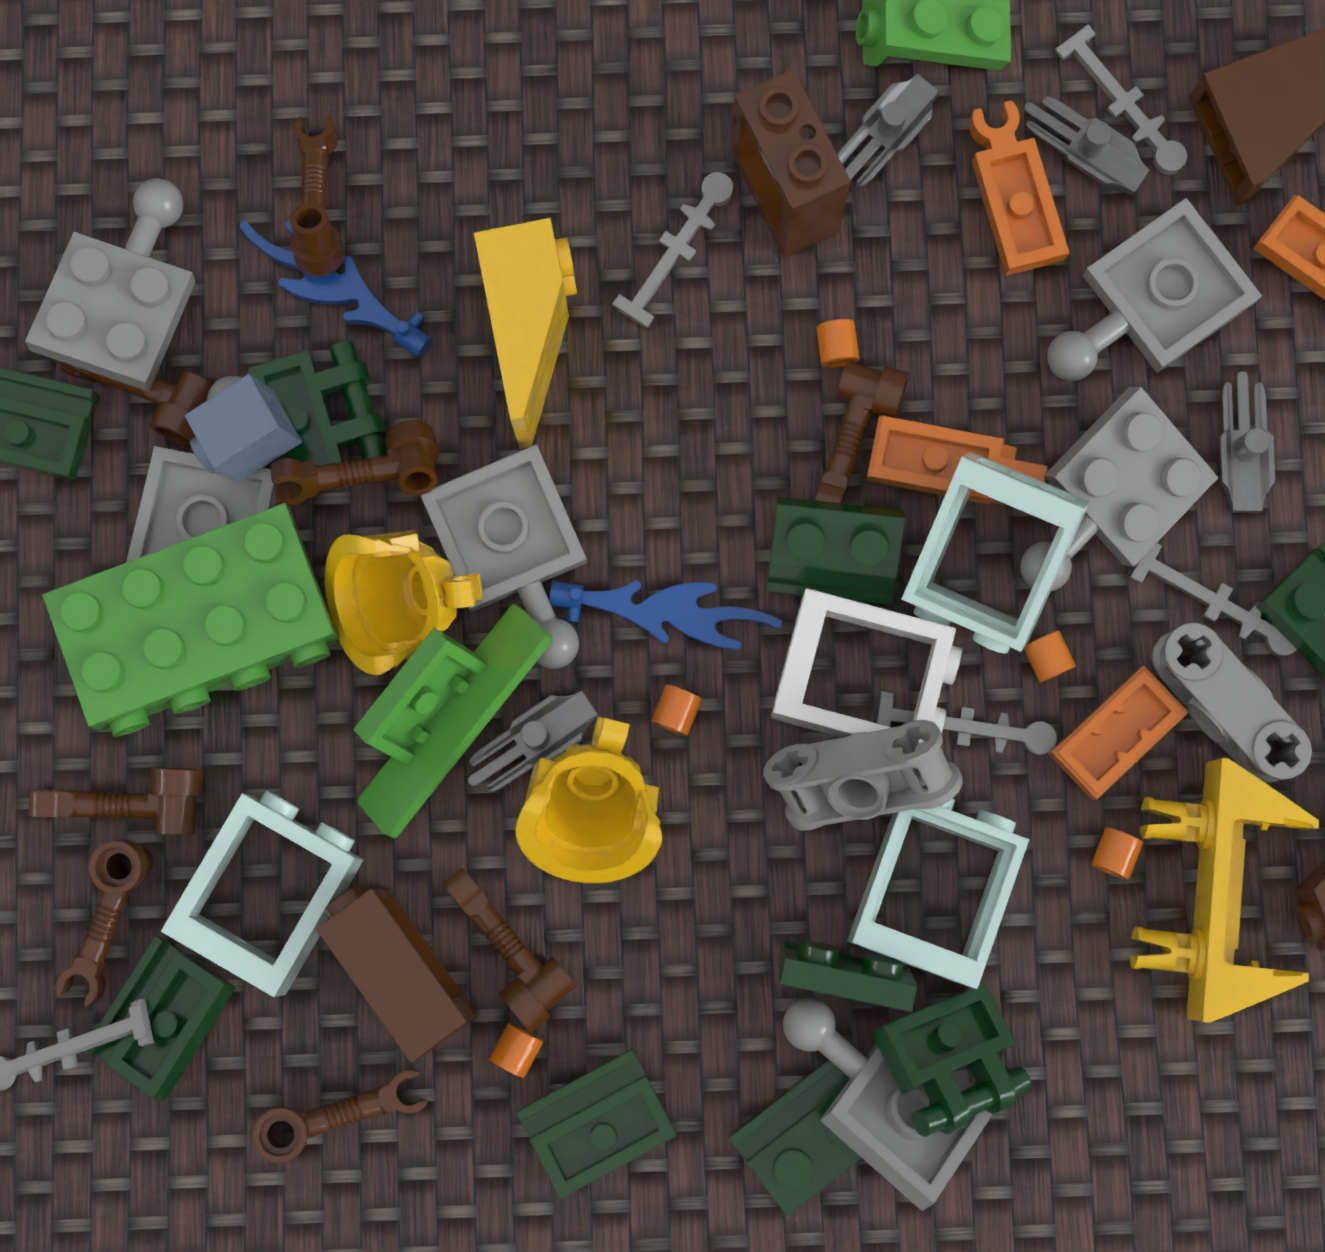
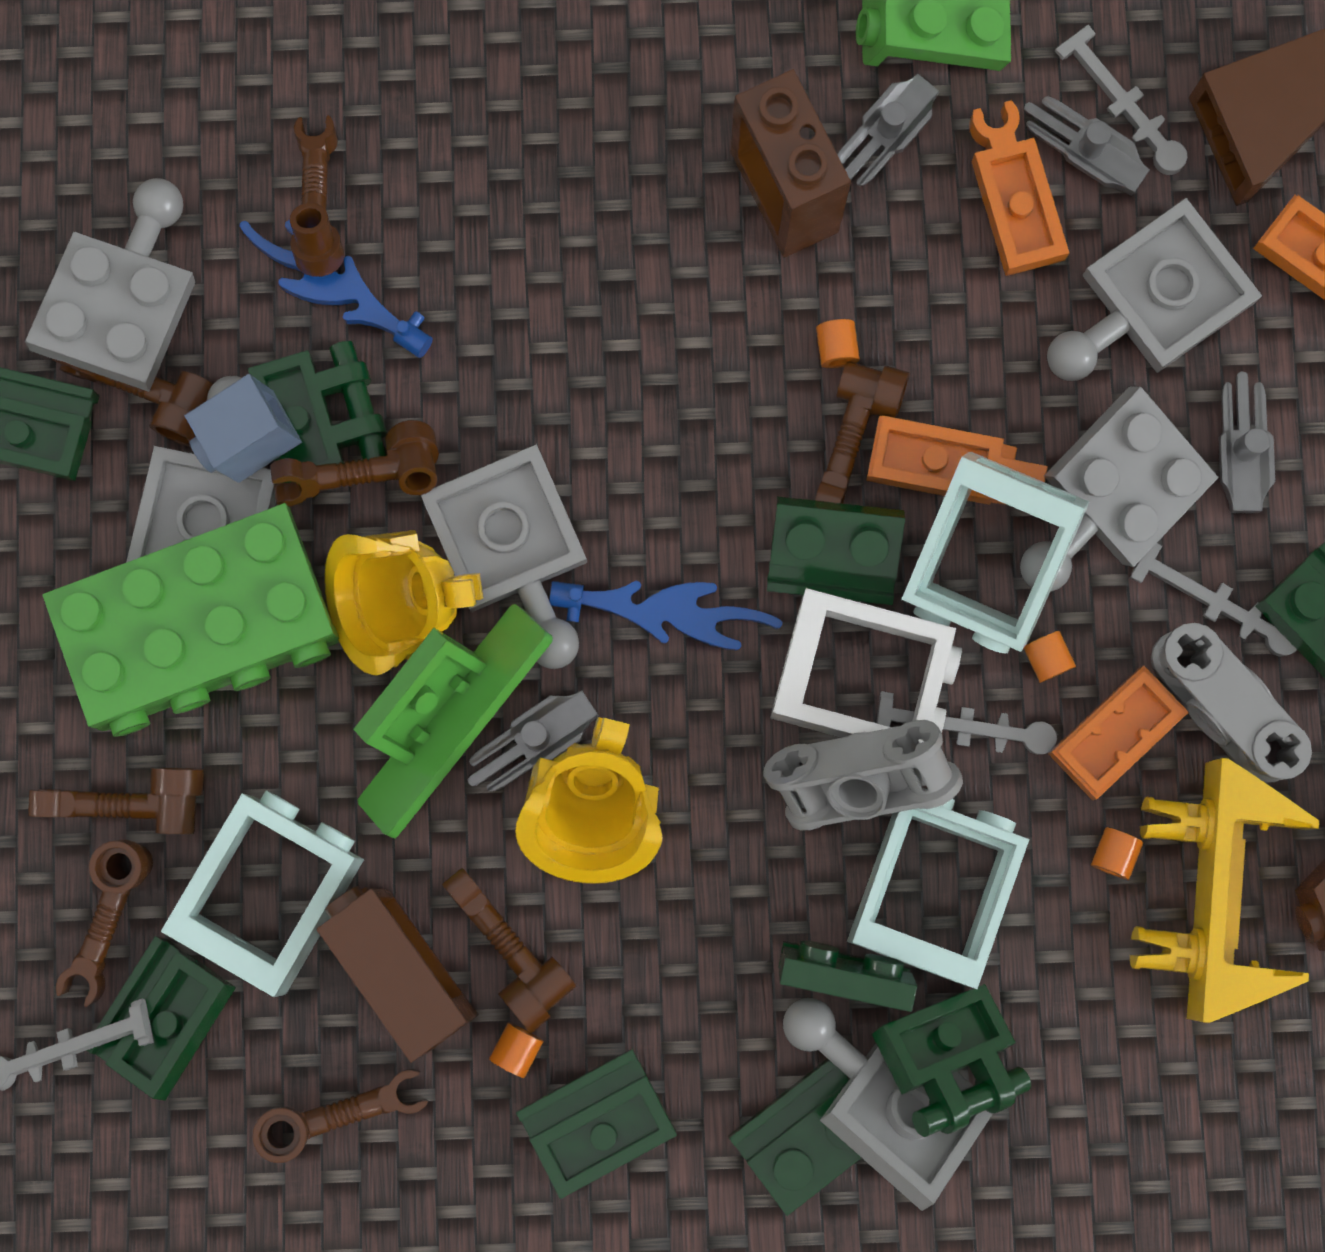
yellow slope [474,218,577,449] -> none
light grey piece [612,172,733,328] -> none
orange piece [651,684,702,736] -> none

